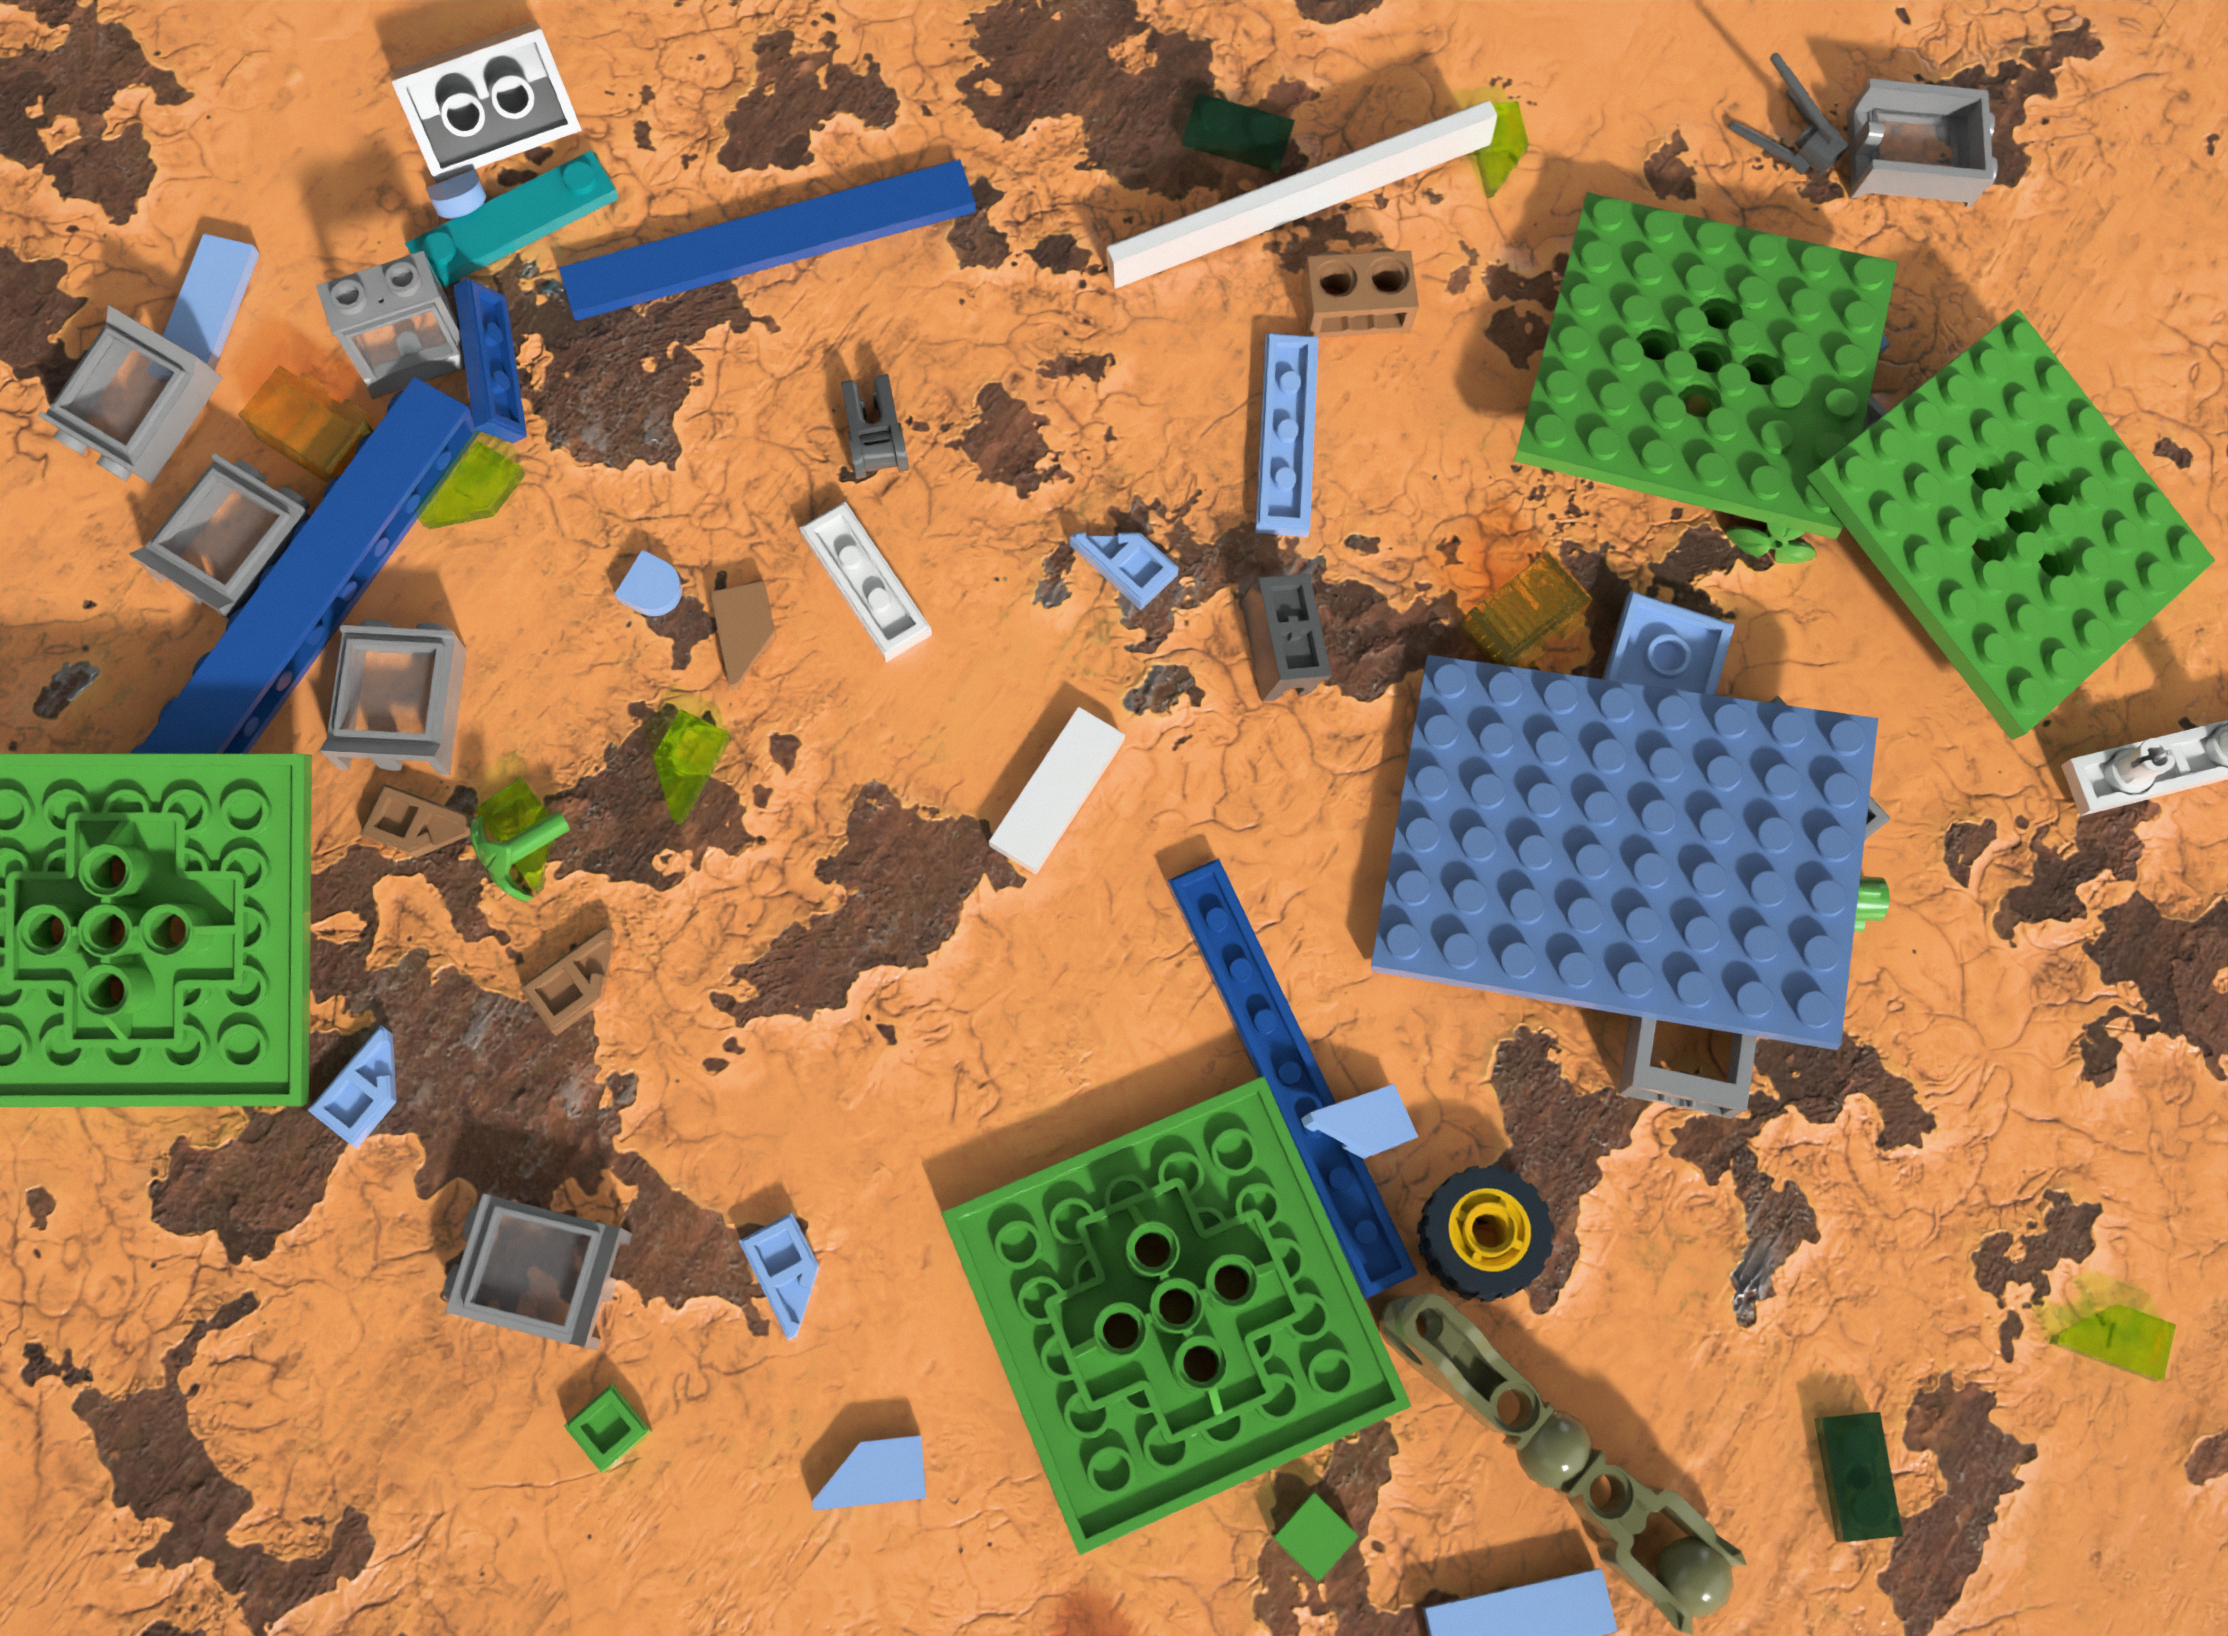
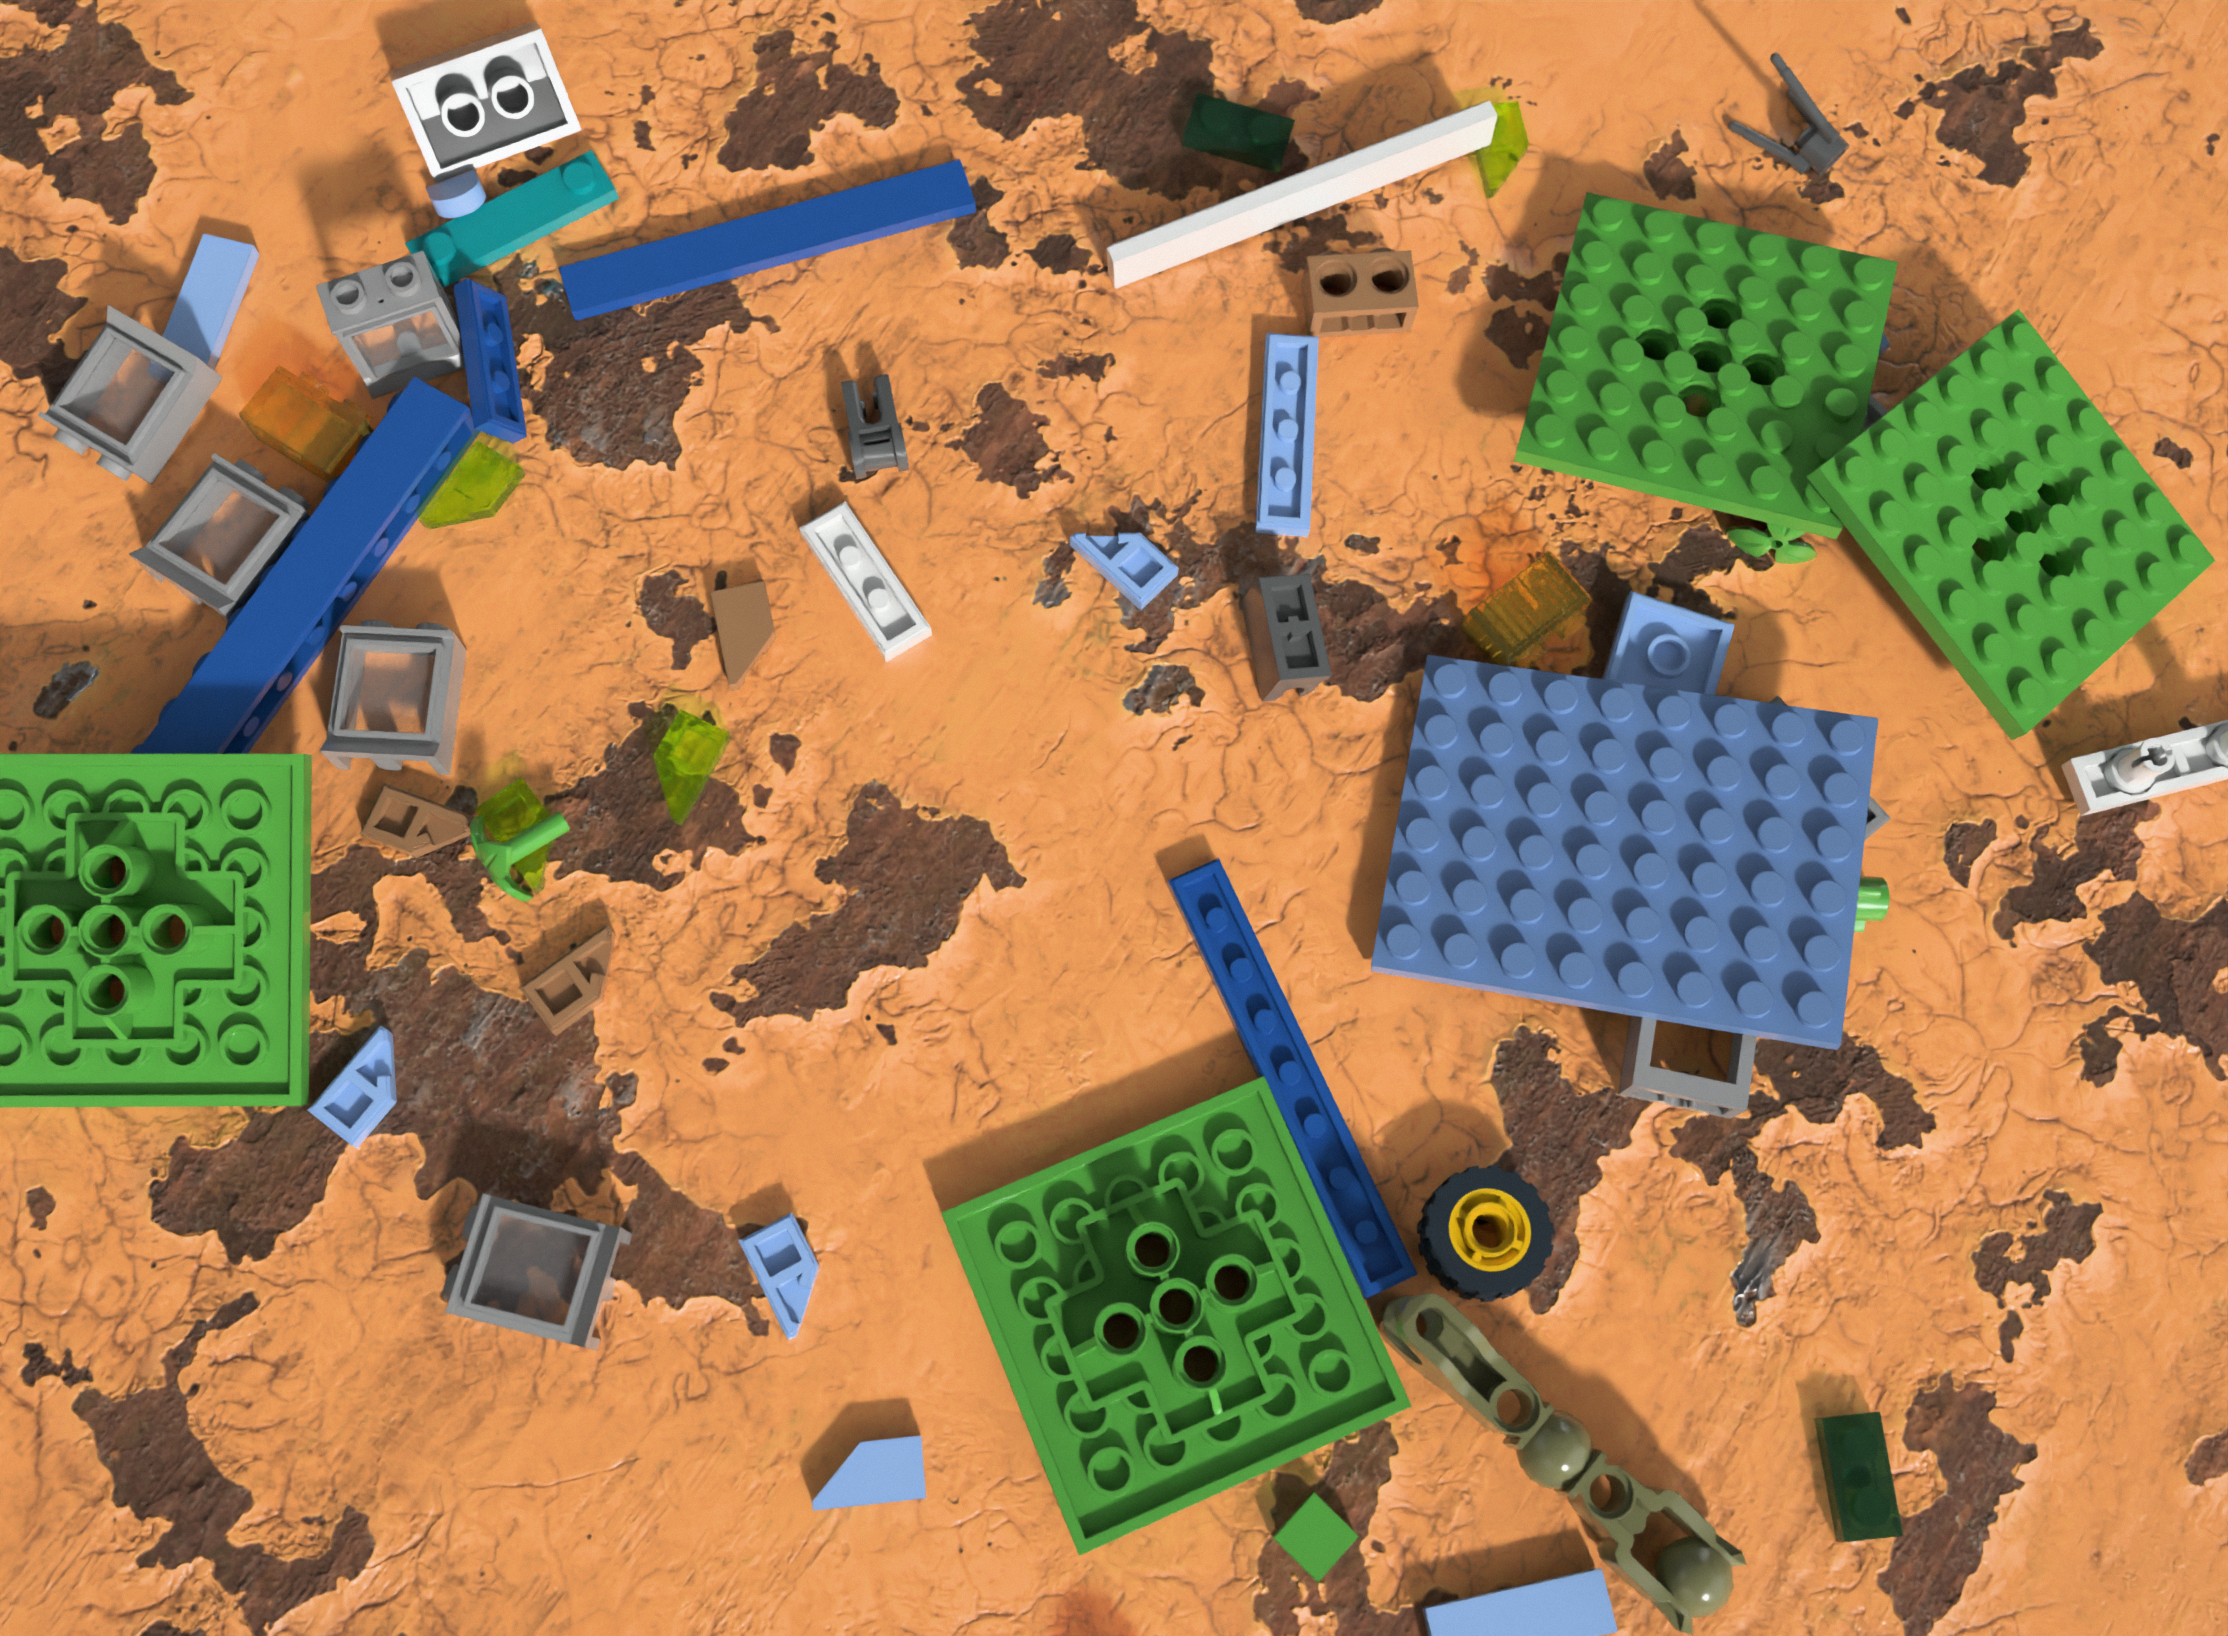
bright green tile [564,1384,652,1473] -> none
light blue tile [614,550,682,616] -> none
white tile [989,706,1125,875] -> none
light blue tile [1301,1084,1418,1159] -> none
light grey window [1847,79,1998,207] -> none
clear neon green tile [2049,1304,2176,1382] -> none

